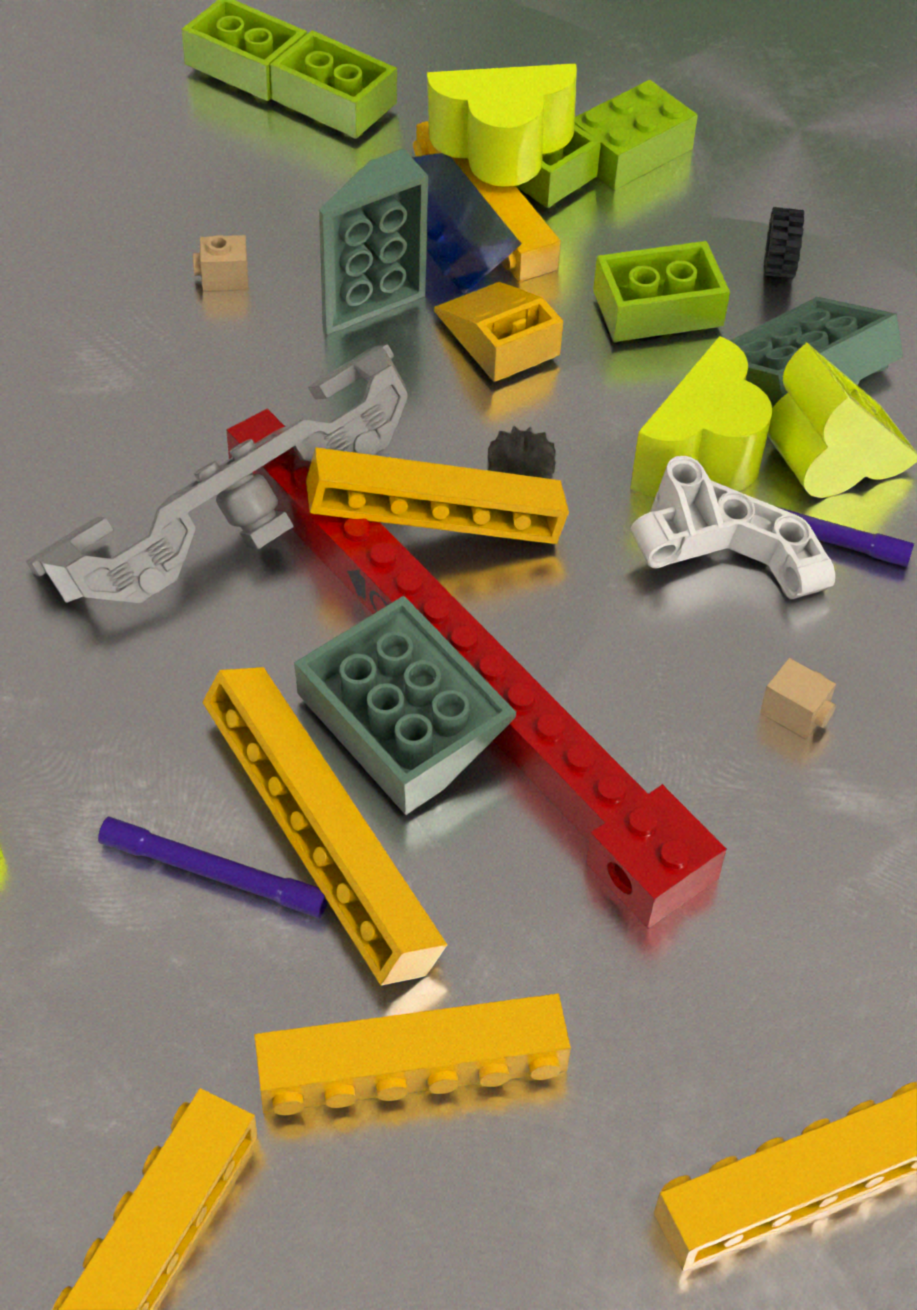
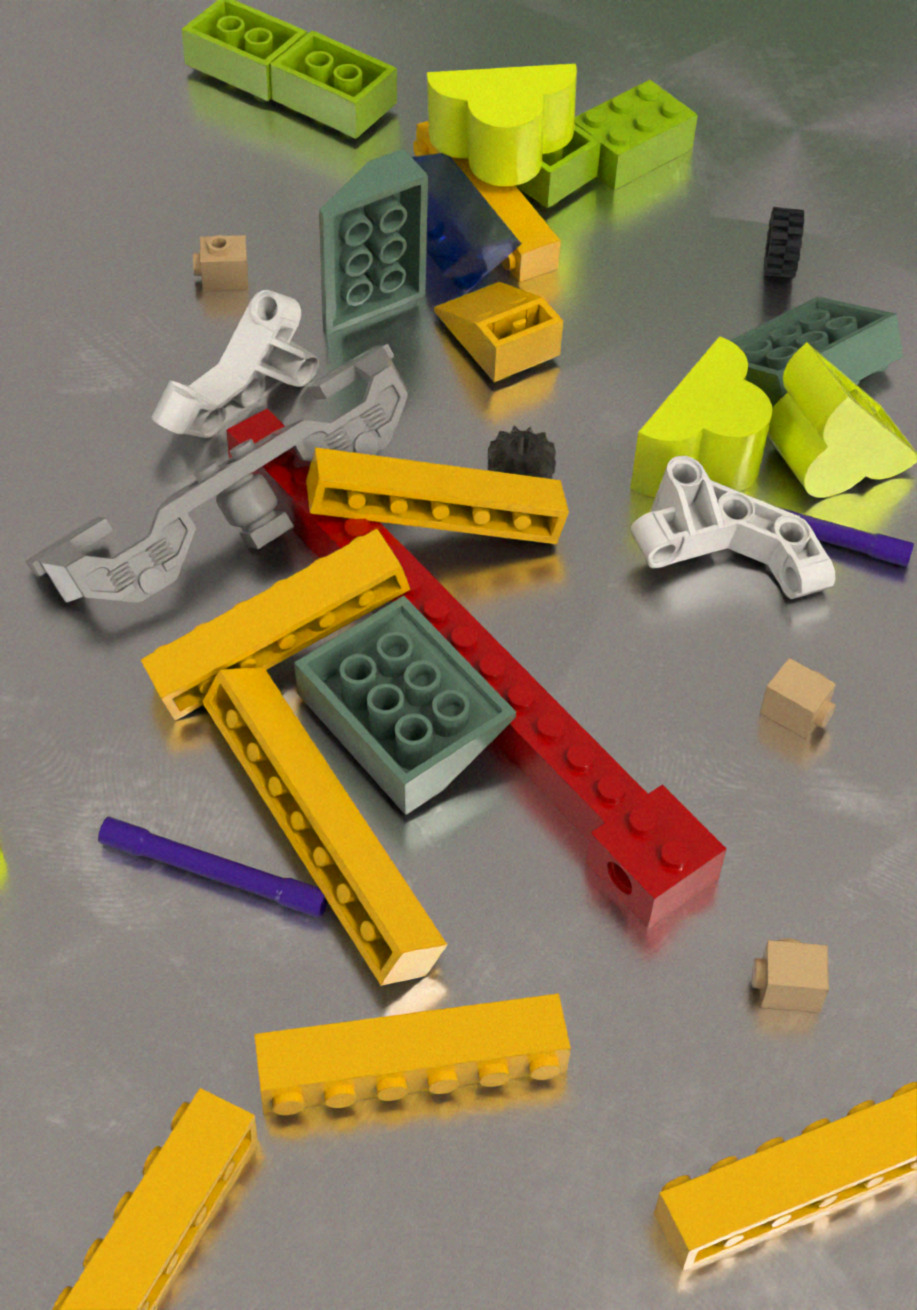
lime brick [593,241,730,342] -> none
none -> yellow brick [140,529,411,721]
none -> white connector [151,290,319,438]
none -> tan brick [752,938,829,1013]

